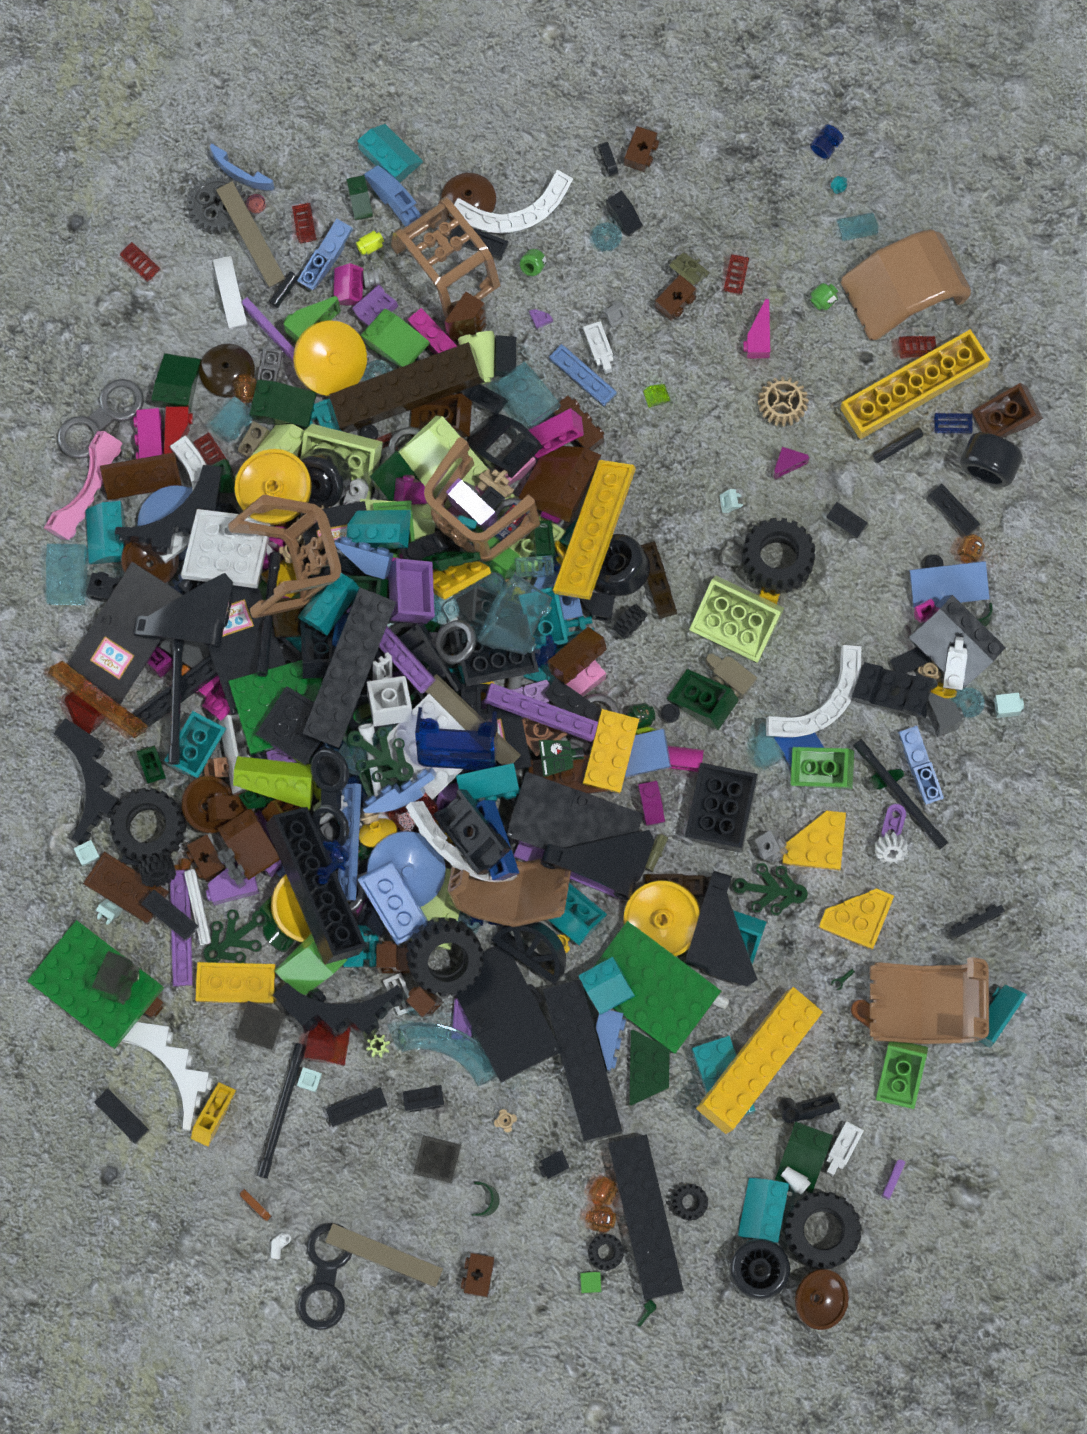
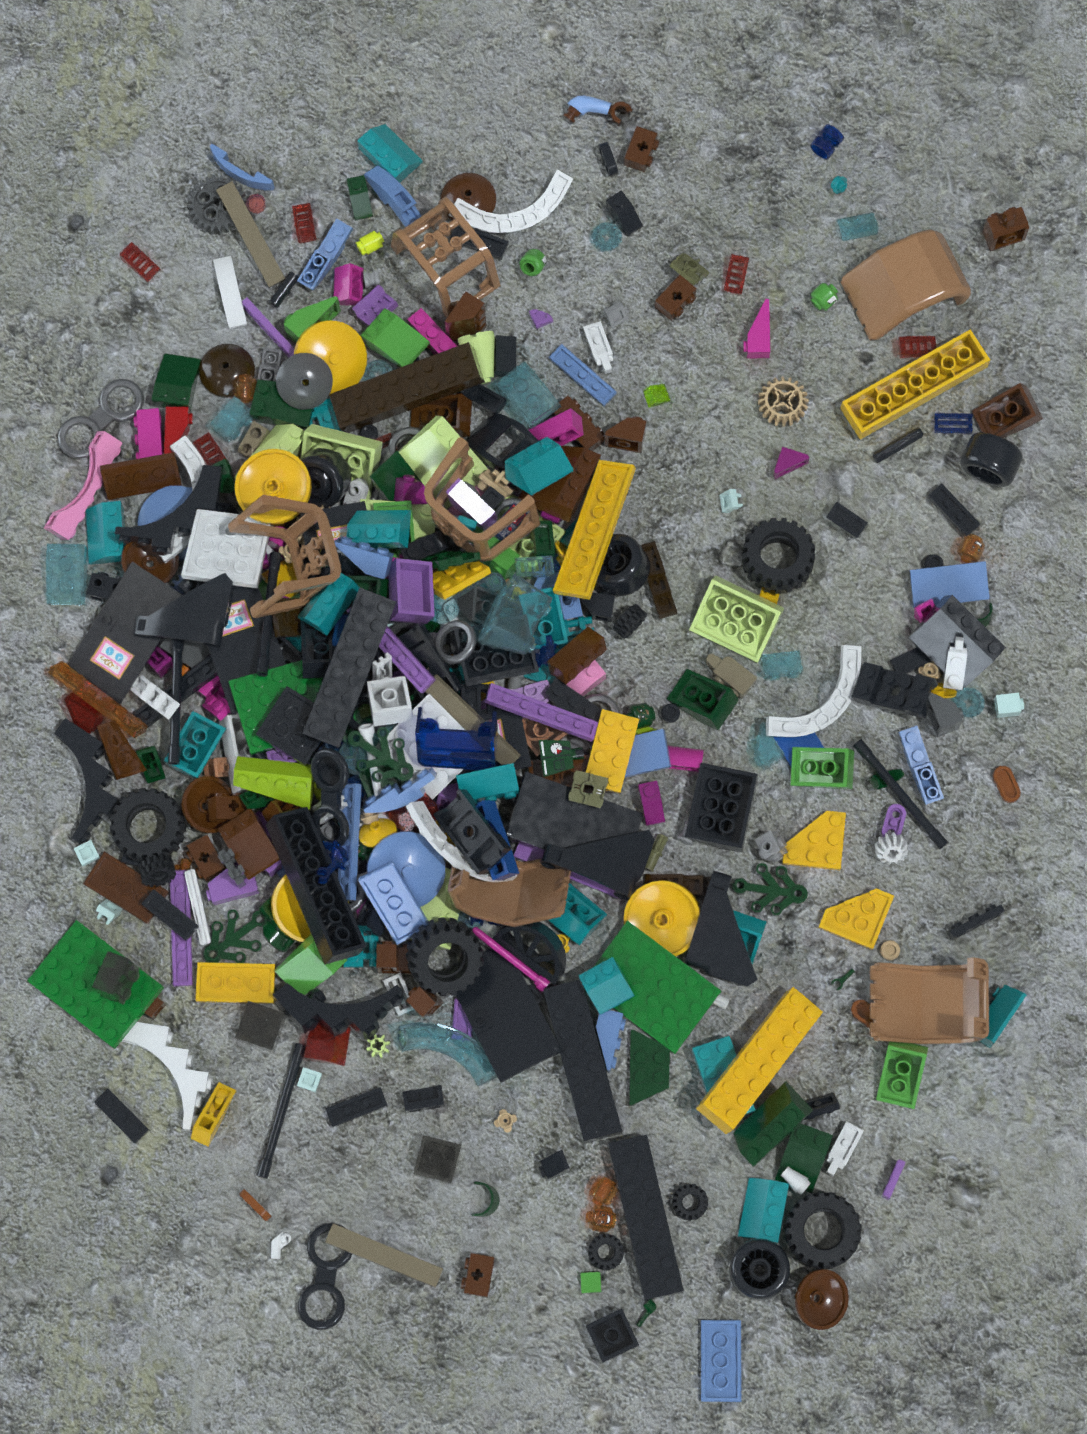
none -> reddish brown wing [97,720,146,780]
none -> white slope [130,674,180,720]
none -> dark grey dish [276,353,333,410]
none -> dark pink piece [472,927,550,992]
none -> teal slope [505,437,573,496]
none -> piece [563,95,632,125]
none -> olive piece [568,770,608,808]
none -> black brick [586,1308,639,1363]
none -> reddish brown slope [605,416,646,453]
none -> medium blue tile [701,1320,742,1402]
none -> dark green slope [733,1081,813,1167]
none -> clear light blue bracket [761,650,803,681]
none -> tan tile [880,940,900,961]
none -> reddish brown hinge [983,207,1029,252]
none -> dark orange tile [993,766,1021,803]

